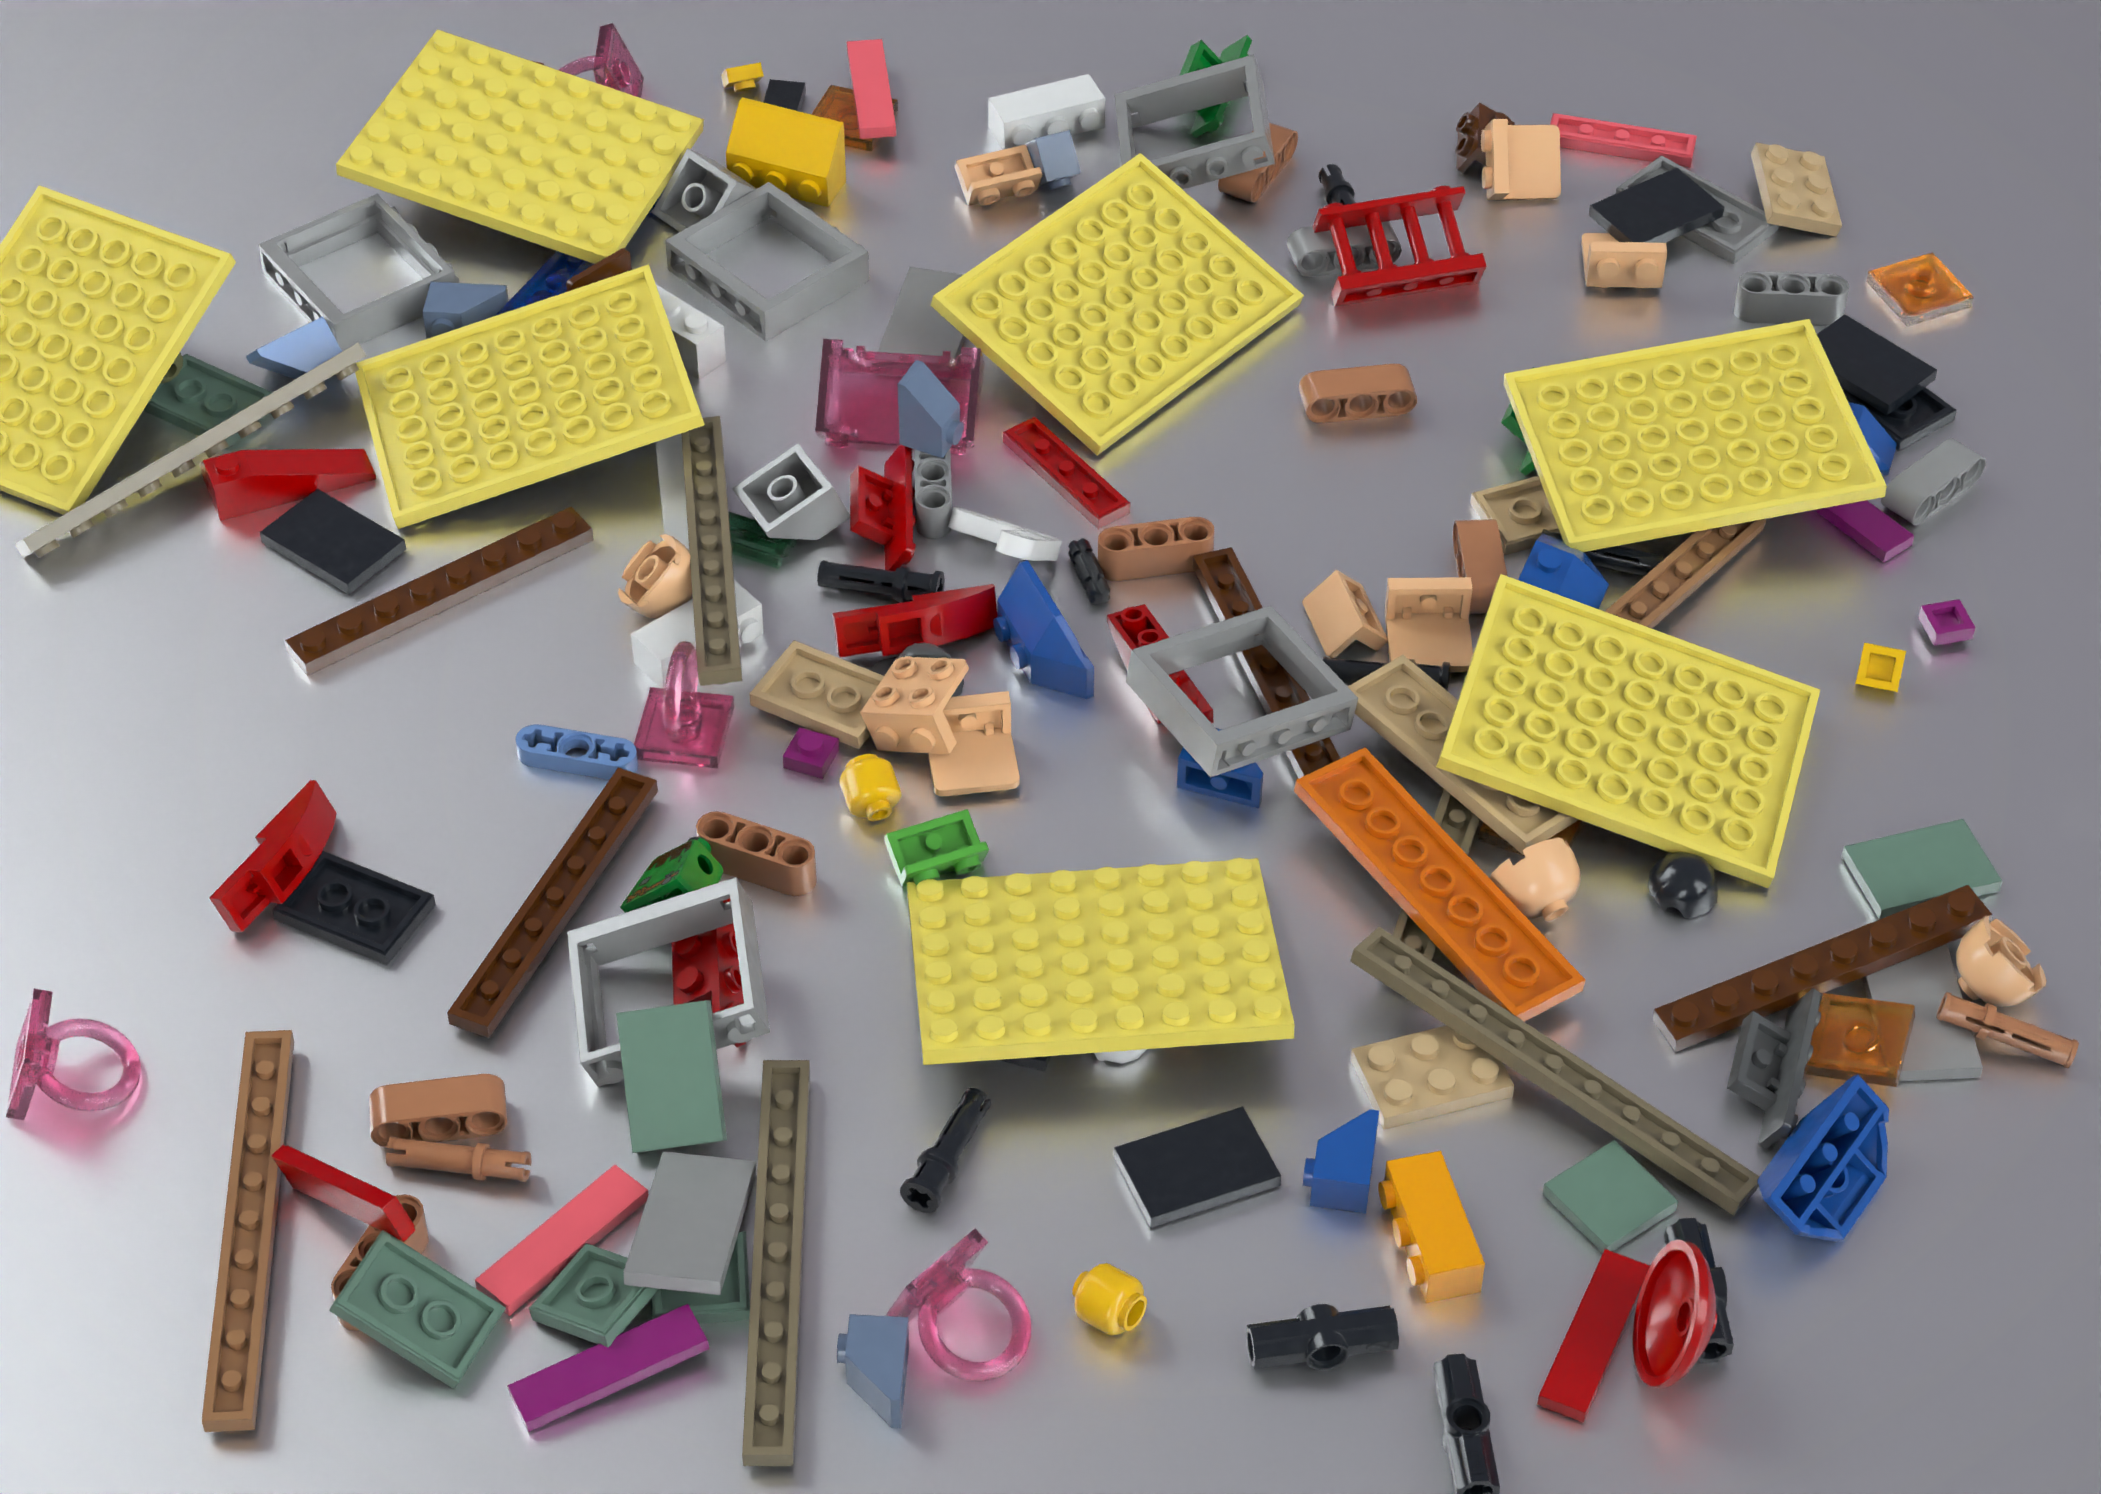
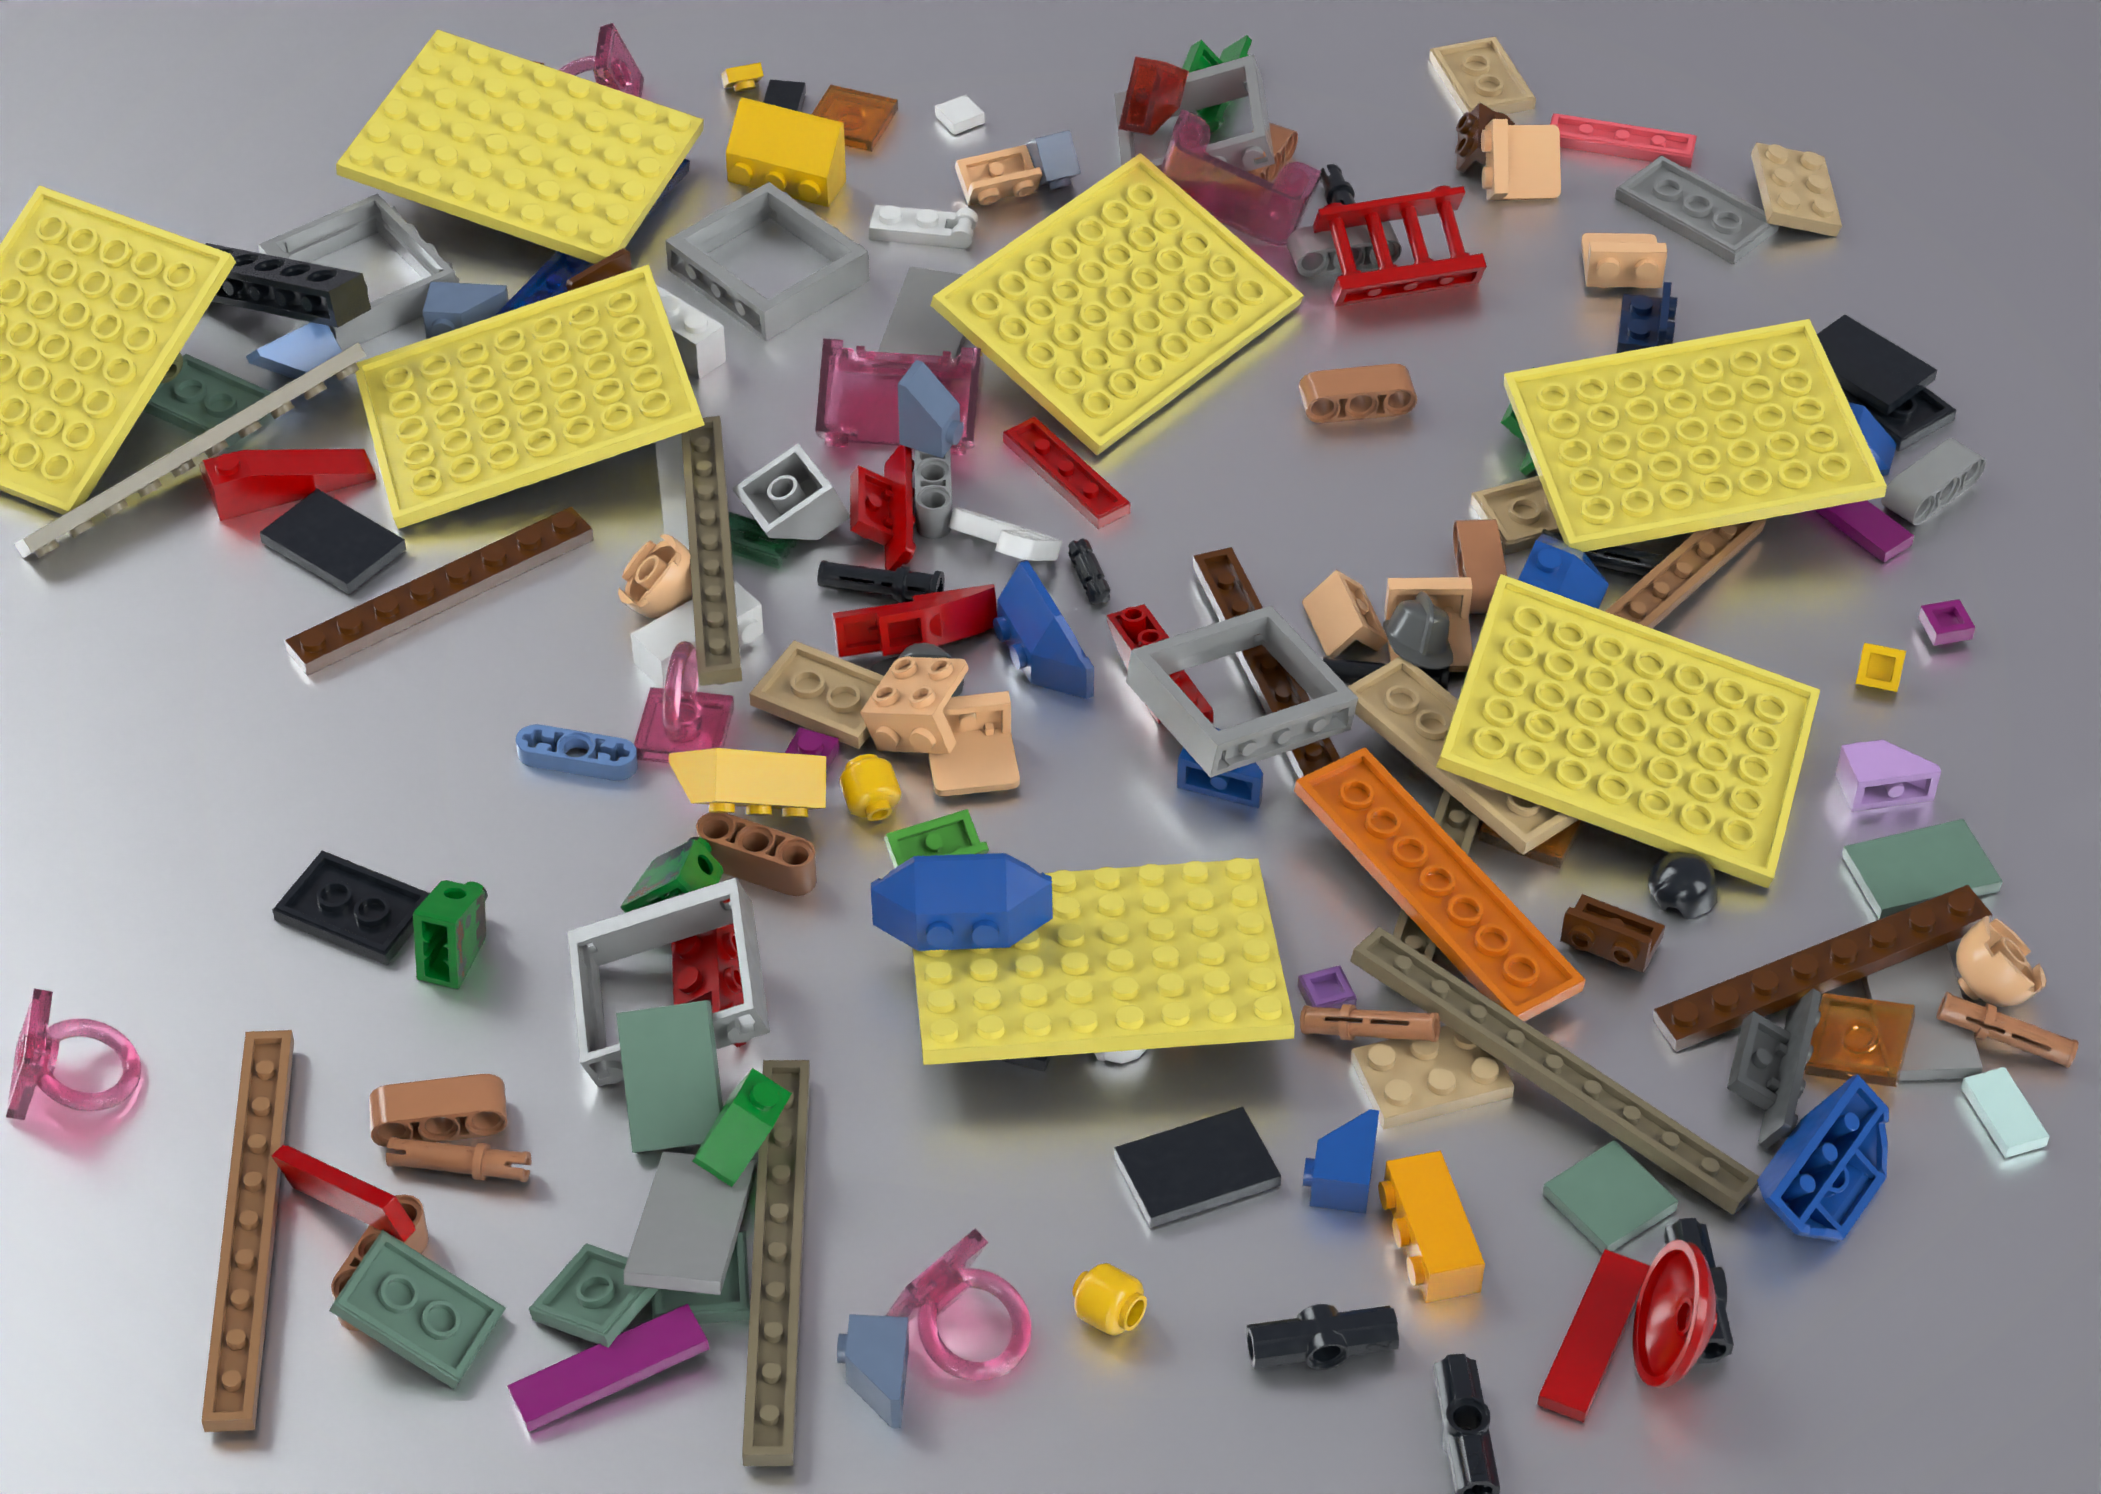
red slope [209,780,337,932] -> none
reddish brown plate [447,767,658,1038] -> none
coral tile [475,1165,649,1316] -> none
light grey slope [651,148,756,232] -> none
coral tile [847,39,896,139] -> none
black pin [900,1088,991,1213] -> none
white brick [988,74,1106,150] -> none
nougat beam [1098,517,1214,581] -> none
light nougat cylinder [1490,838,1581,921] -> none
black tile [1588,167,1724,243] -> none
light grey beam [1733,271,1849,326] -> none
clear orange tile [1866,252,1974,327] -> none
none -> black brick [205,243,371,328]
none -> green torso [413,880,488,989]
none -> yellow slope [669,748,826,818]
none -> green slope [692,1068,792,1187]
none -> white plate [869,204,978,249]
none -> blue wedge [870,853,1053,951]
none -> white tile [935,94,985,135]
none -> clear red slope [1118,57,1189,136]
none -> clear pink windscreen [1160,109,1321,246]
none -> medium lavender tile [1297,965,1357,1008]
none -> nougat pin [1300,1004,1441,1042]
none -> dark grey piece [1383,591,1453,670]
none -> tan tile [1429,37,1536,114]
none -> reddish brown bracket [1560,894,1665,973]
none -> dark blue bracket [1616,282,1678,353]
none -> lavender slope [1835,740,1941,812]
none -> light aqua tile [1961,1067,2050,1158]

